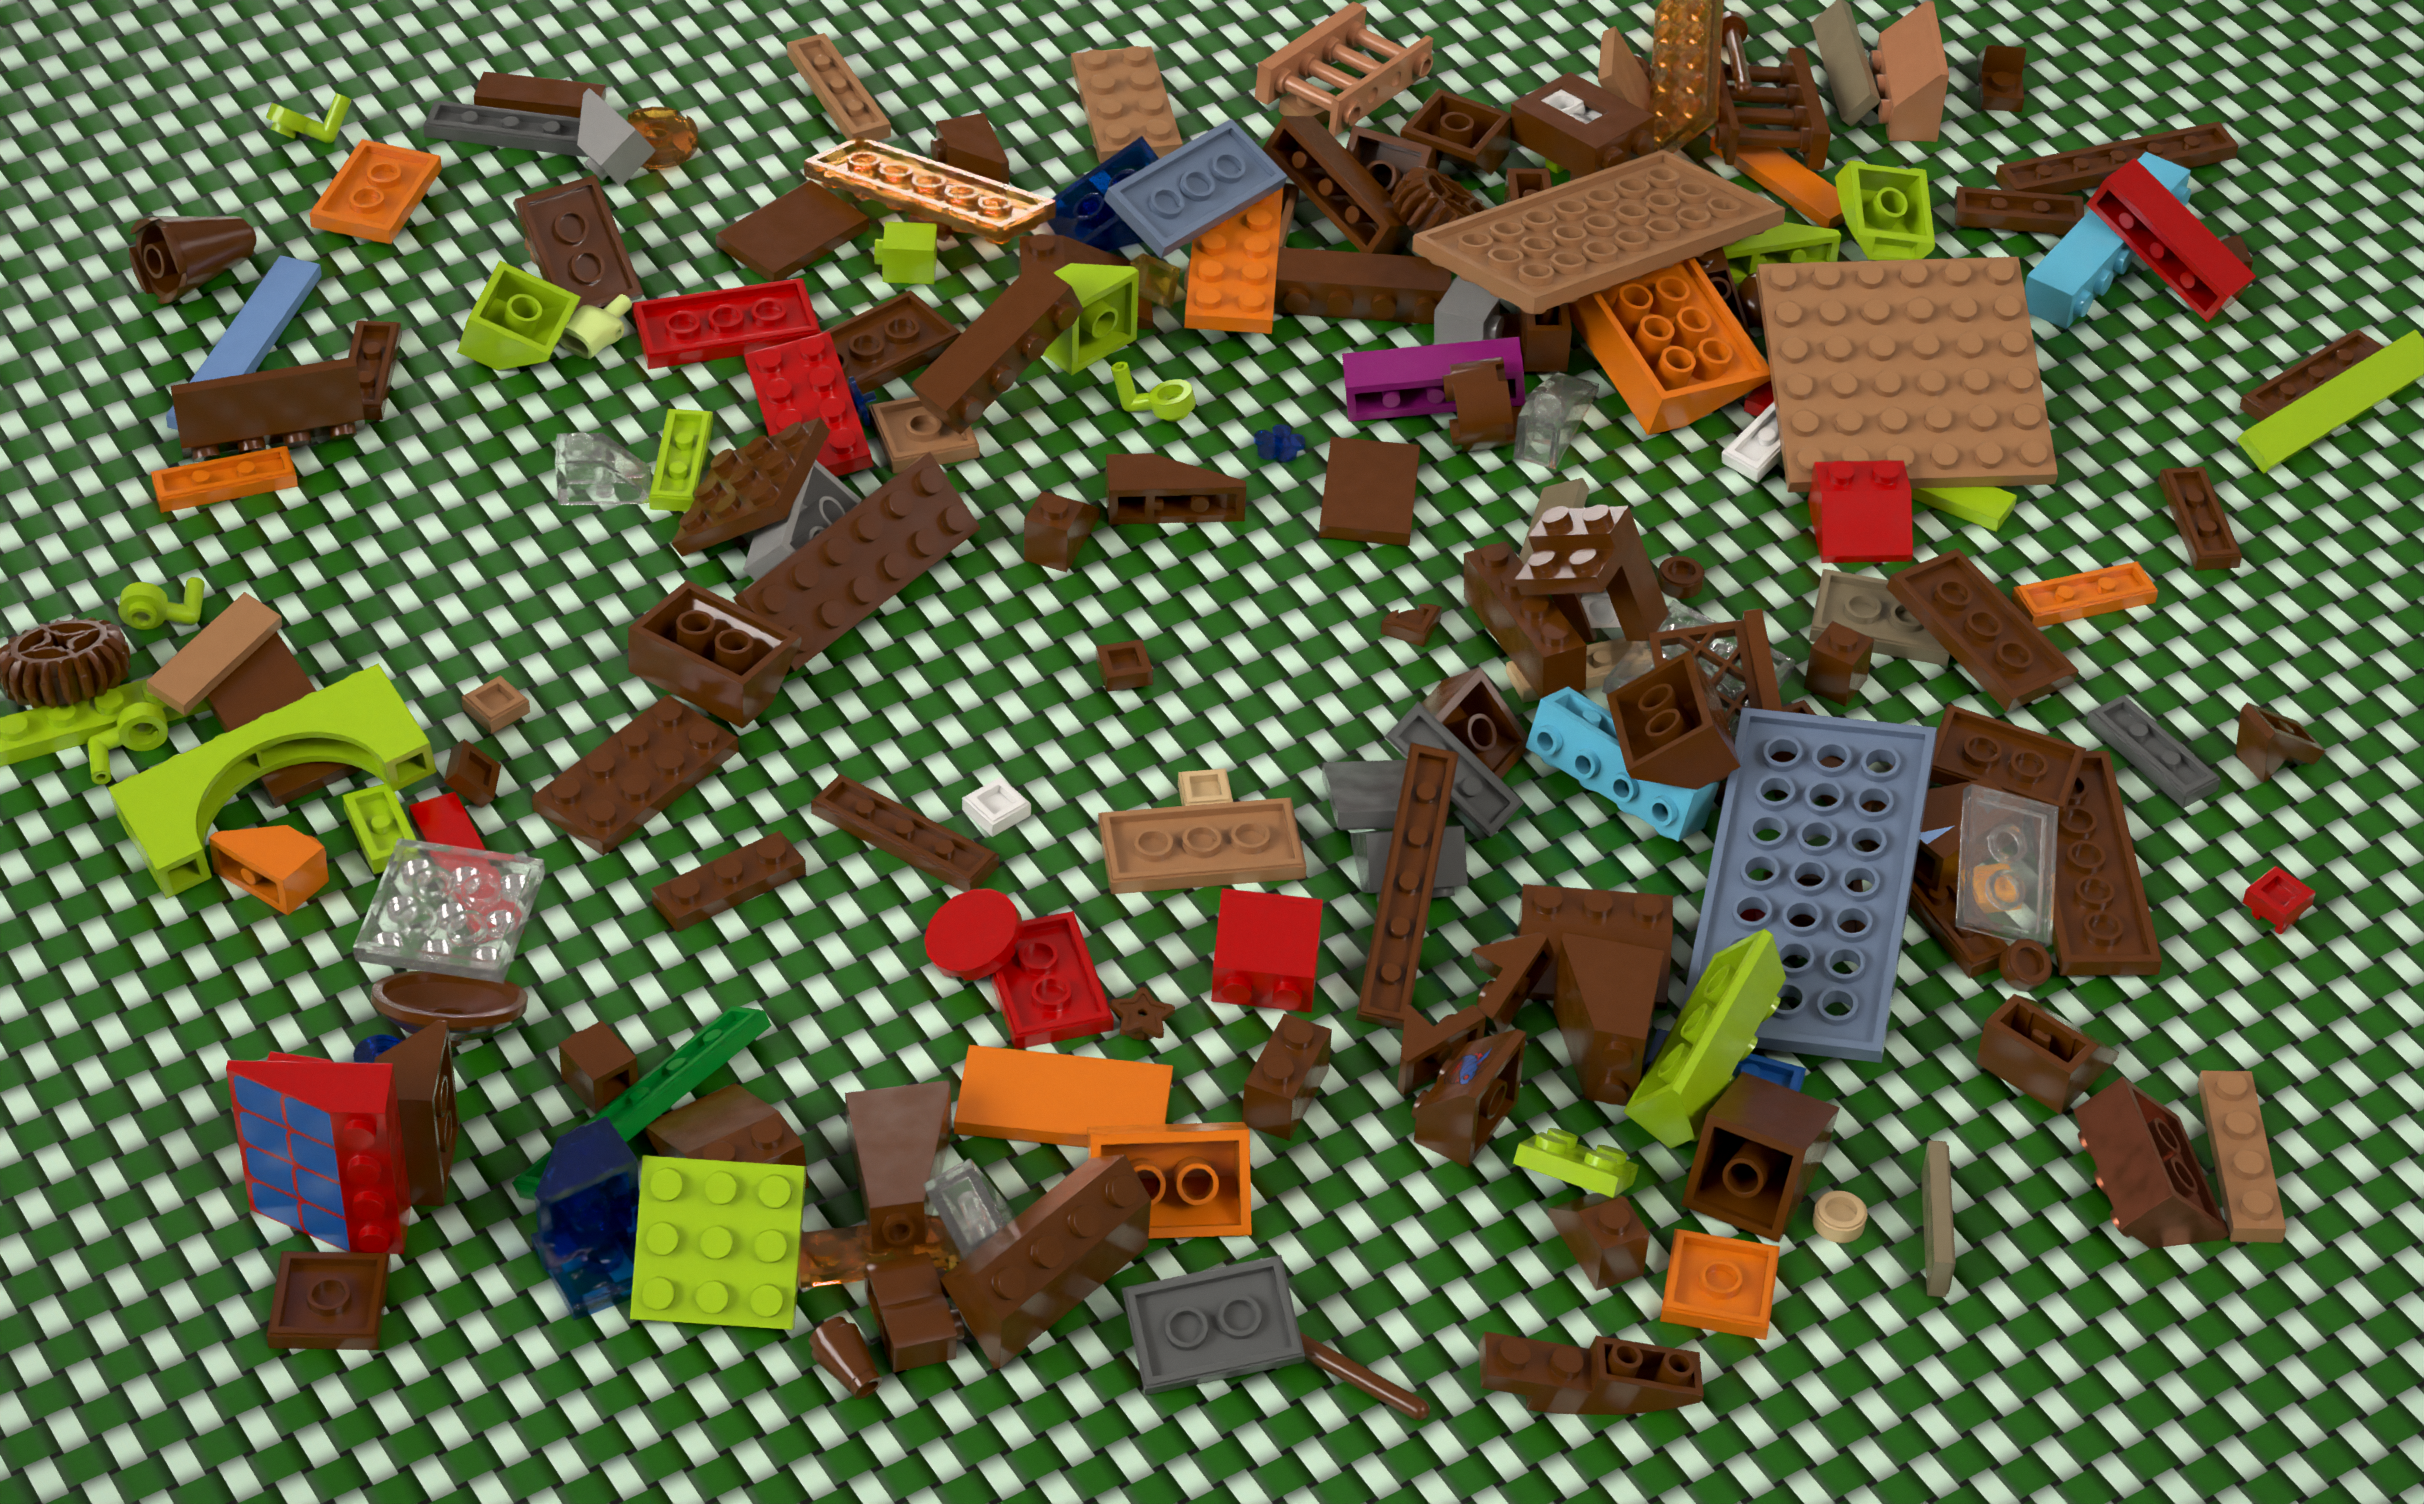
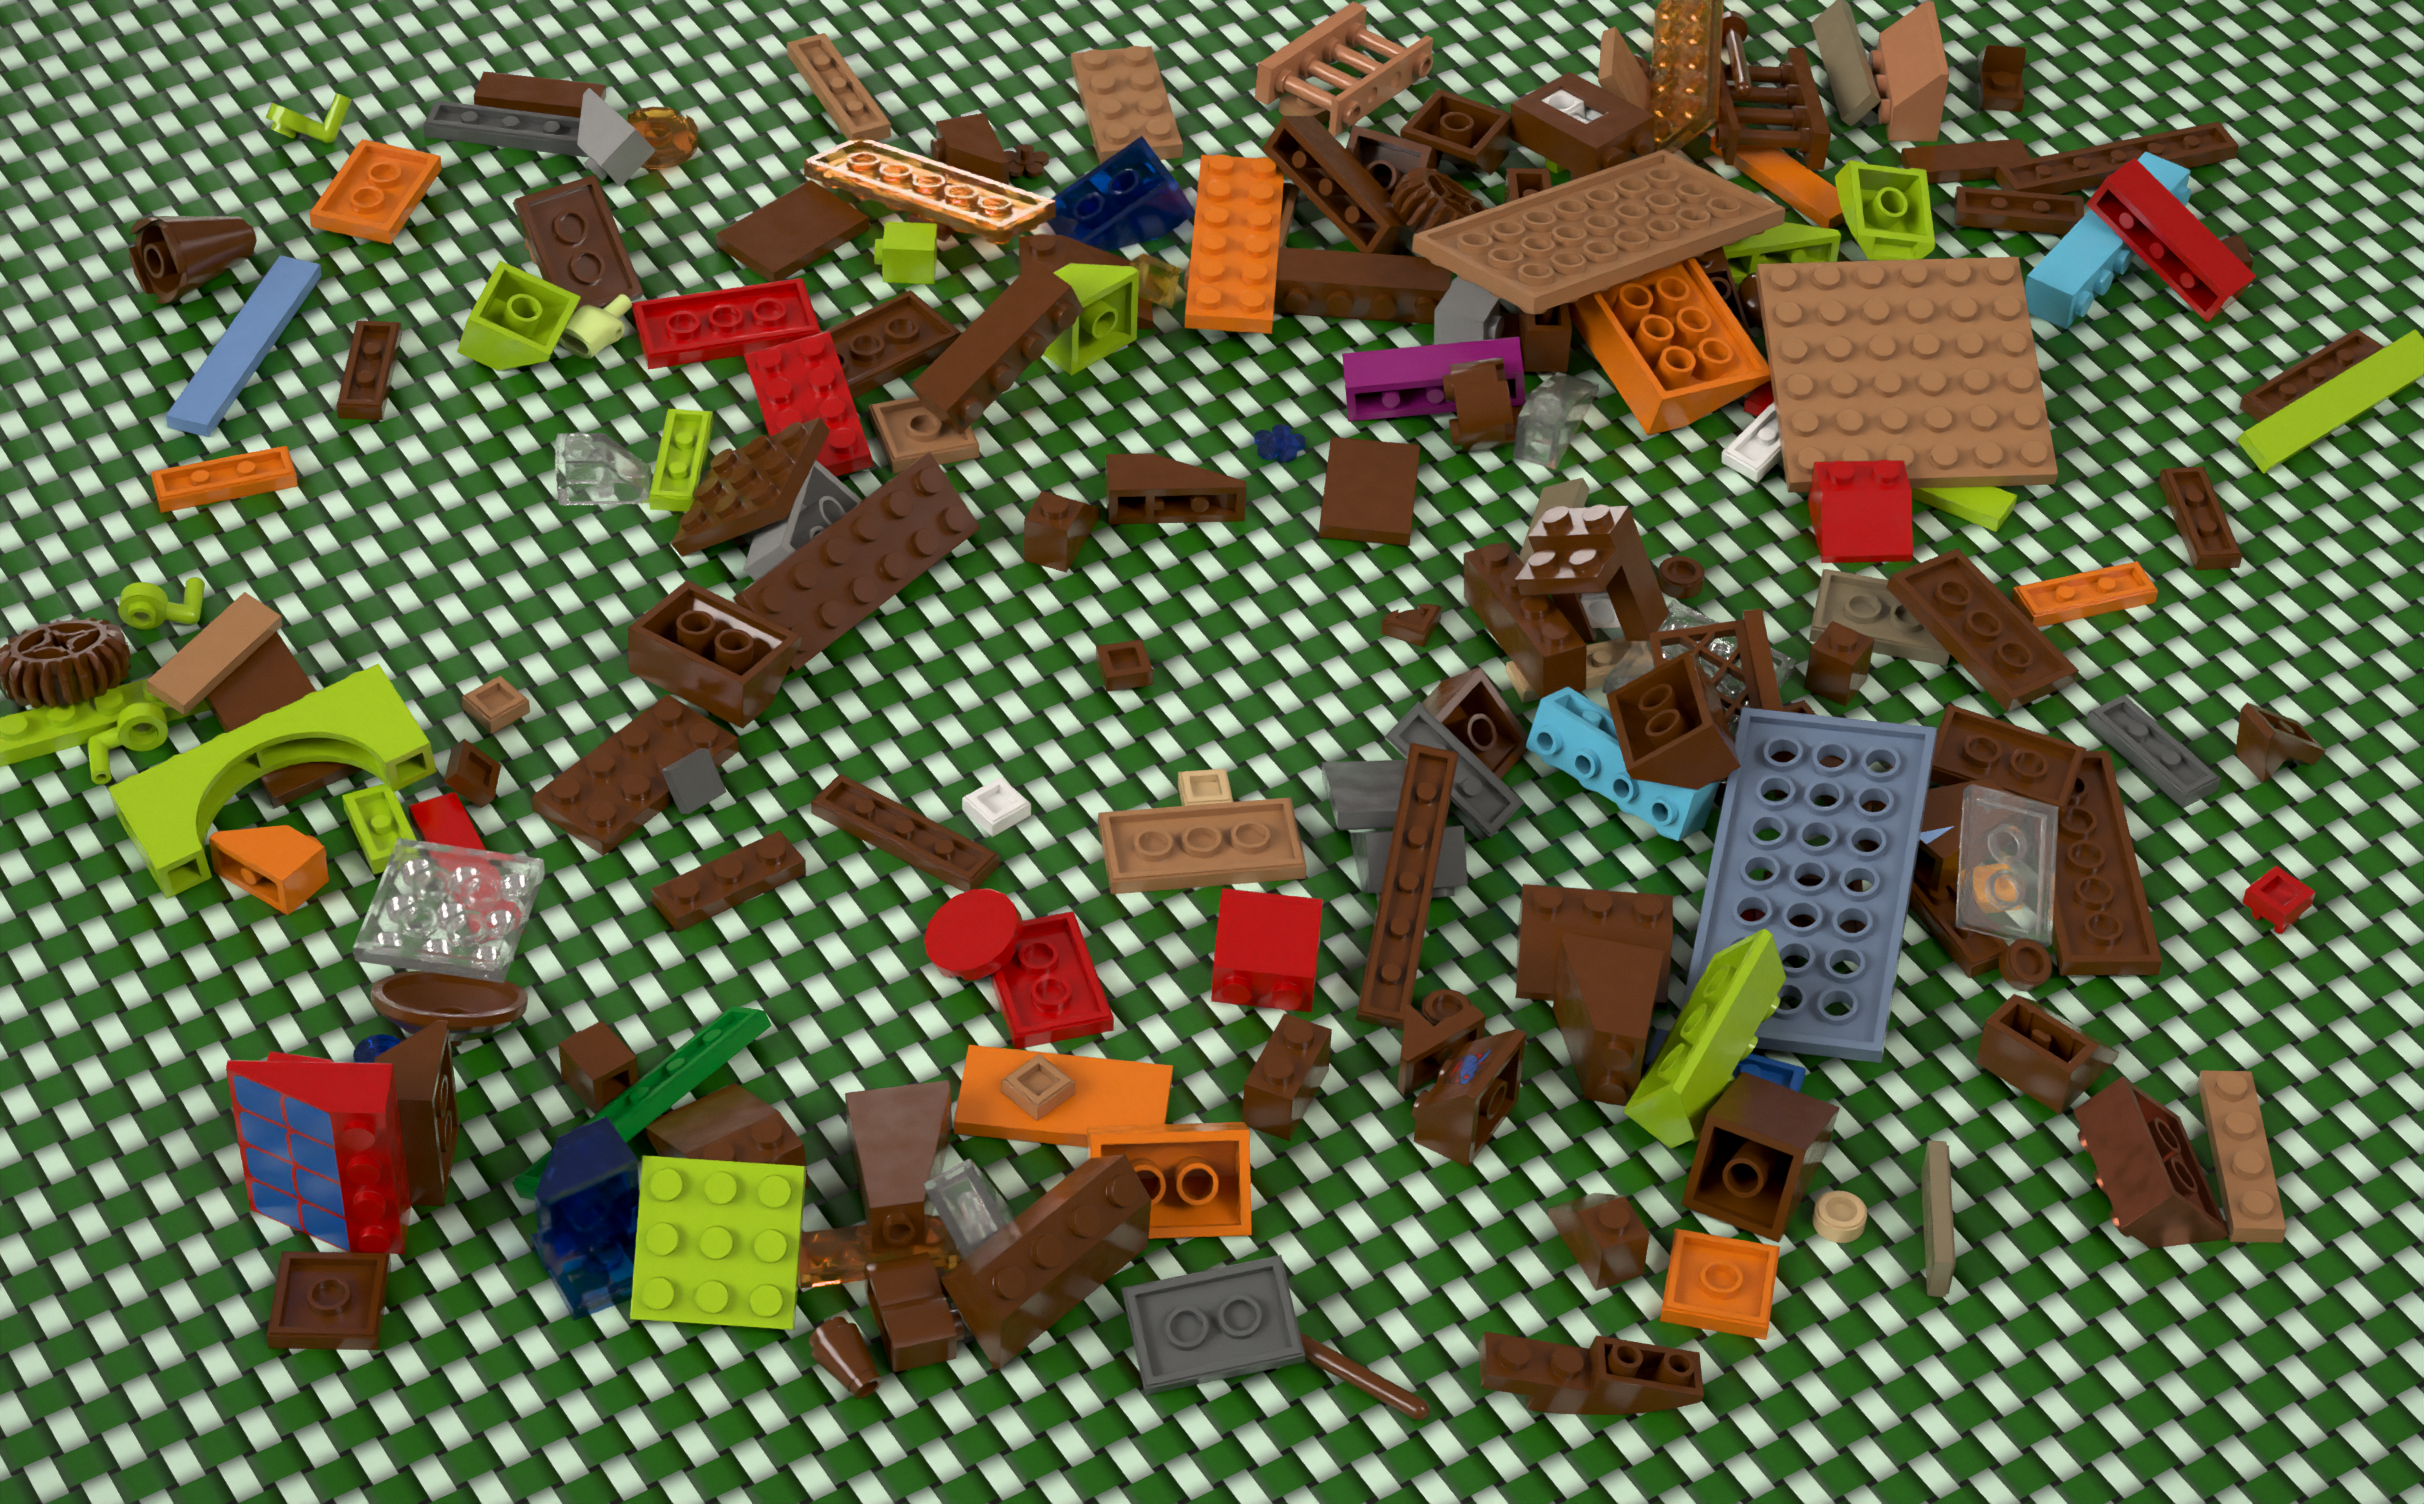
reddish brown slope [171,357,365,462] -> none
clear blue plant [848,376,877,426] -> none
sand blue plate [1104,118,1288,259] -> none
reddish brown plate [1109,987,1175,1040] -> none
lime plate [1111,362,1196,422] -> none
reddish brown slope [1471,932,1555,1035] -> none
lime plate [1513,1128,1639,1198] -> none
none -> dark grey tile [661,748,726,815]
none -> medium nougat tile [1001,1054,1075,1121]
none -> reddish brown plant [1004,144,1049,177]
none -> reddish brown tile [1421,989,1472,1026]
none -> reddish brown tile [1900,139,2031,184]

